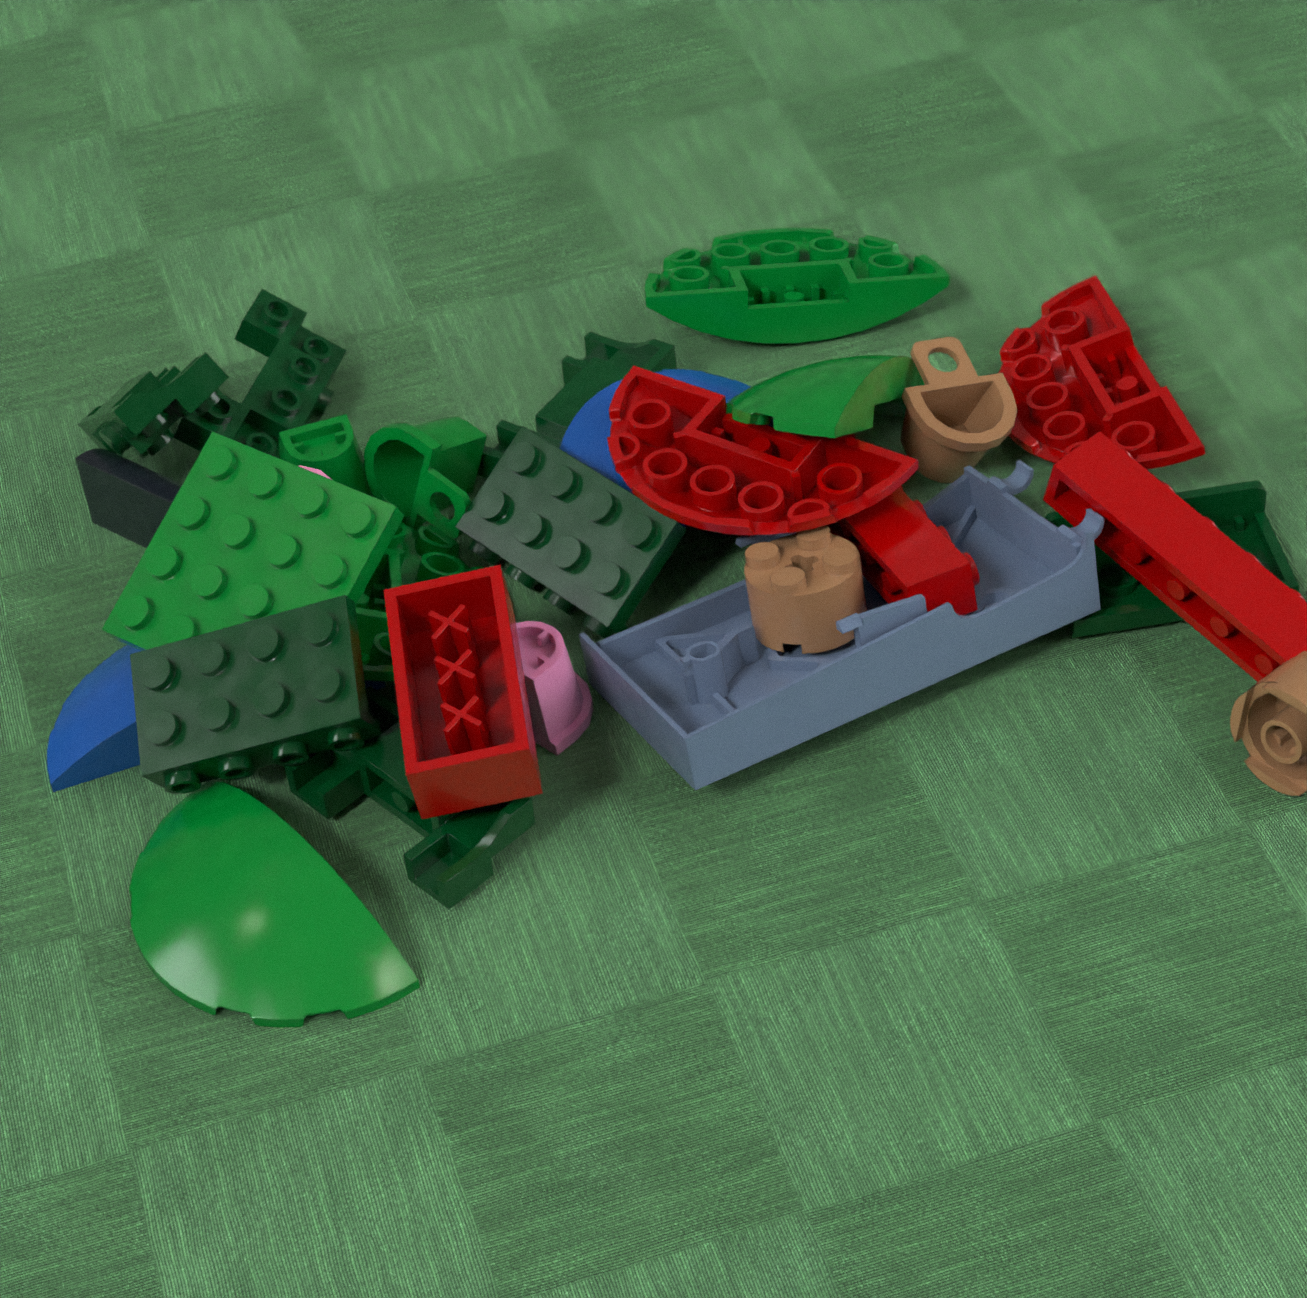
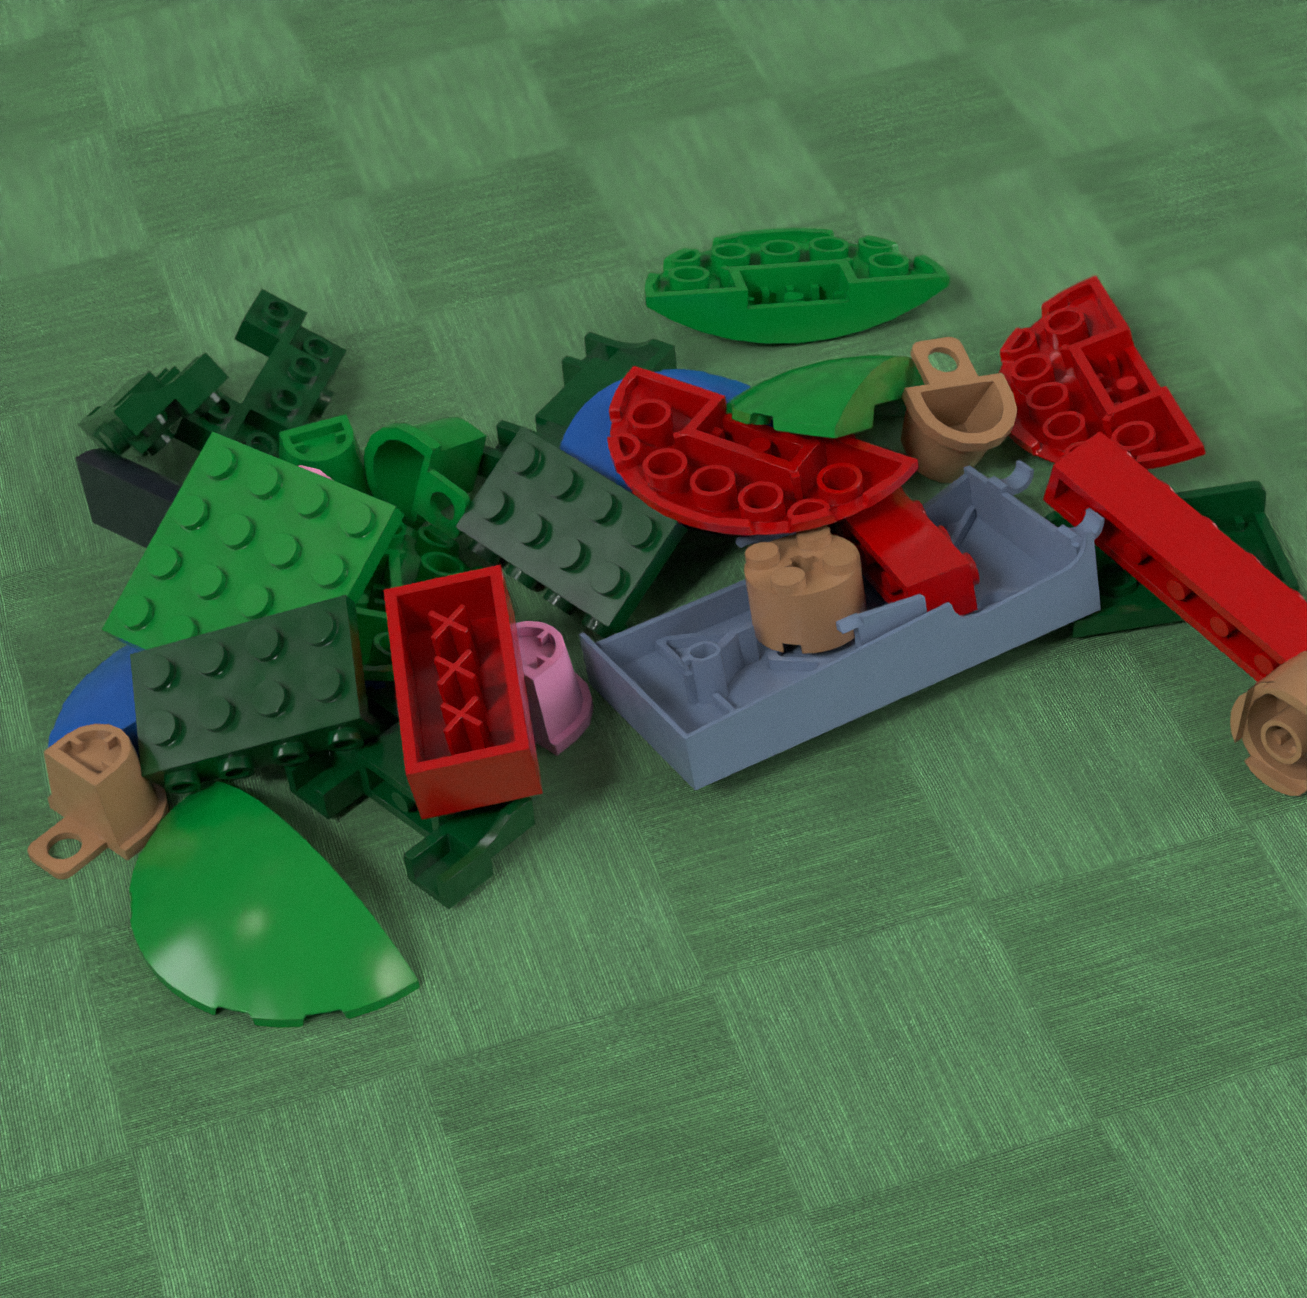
none -> medium nougat container [27,724,169,879]

